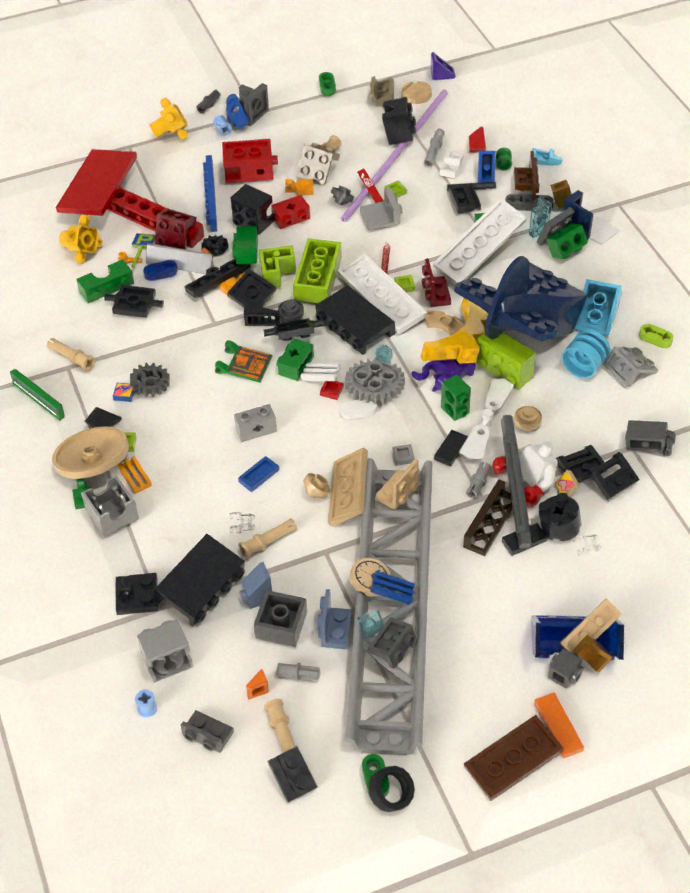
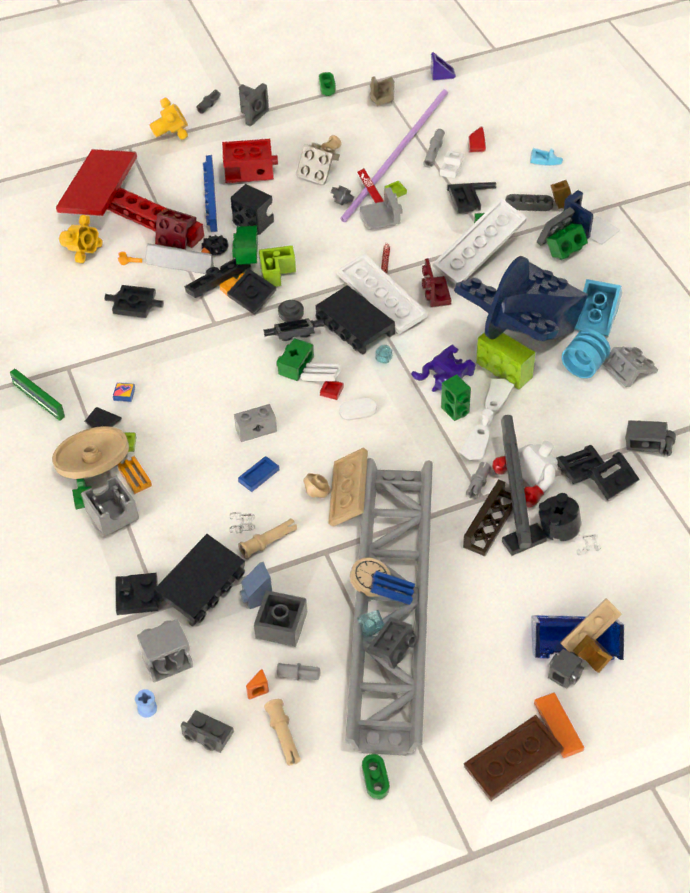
tan pin [47,338,95,371] -> none
green arch [76,259,134,303] -> none
dark grey gear [130,363,170,397] -> none
piece [131,233,156,268] -> none
clear blue plate [143,260,178,281] -> none
light blue bush [213,115,232,136] -> none
flag [215,340,272,383] -> none
blue piece [226,94,249,129] -> none
black slope [244,305,280,326] -> none
black plate [267,746,317,803] -> none
red brick [271,195,310,229] -> none
light orange plate [285,179,313,195] -> none
lime brick [293,238,342,303] -> none
sand blue bracket [317,589,352,649] -> none
light grey gear [345,358,405,404] -> none
black tyre [368,766,415,812] -> none
tan bracket [376,459,420,510] -> none
black piece [382,97,416,145] -> none
light grey tile [392,444,415,466] -> none
lime tile [394,275,415,293] -> none
tan tile [402,81,432,104] -> none
yellow arch [420,298,488,364] -> none
tan tile [425,310,465,336] -> none
black tile [434,430,468,466] -> none
blue slope [478,151,495,183] -> none
green wheel [496,148,512,170] -> none
reddish brown bracket [513,151,540,200] -> none
tan plate [514,406,542,431] -> none
clear light blue bracket [529,196,552,238] -> none
tile [555,470,580,496] -> none
lime beam [639,324,673,348] -> none

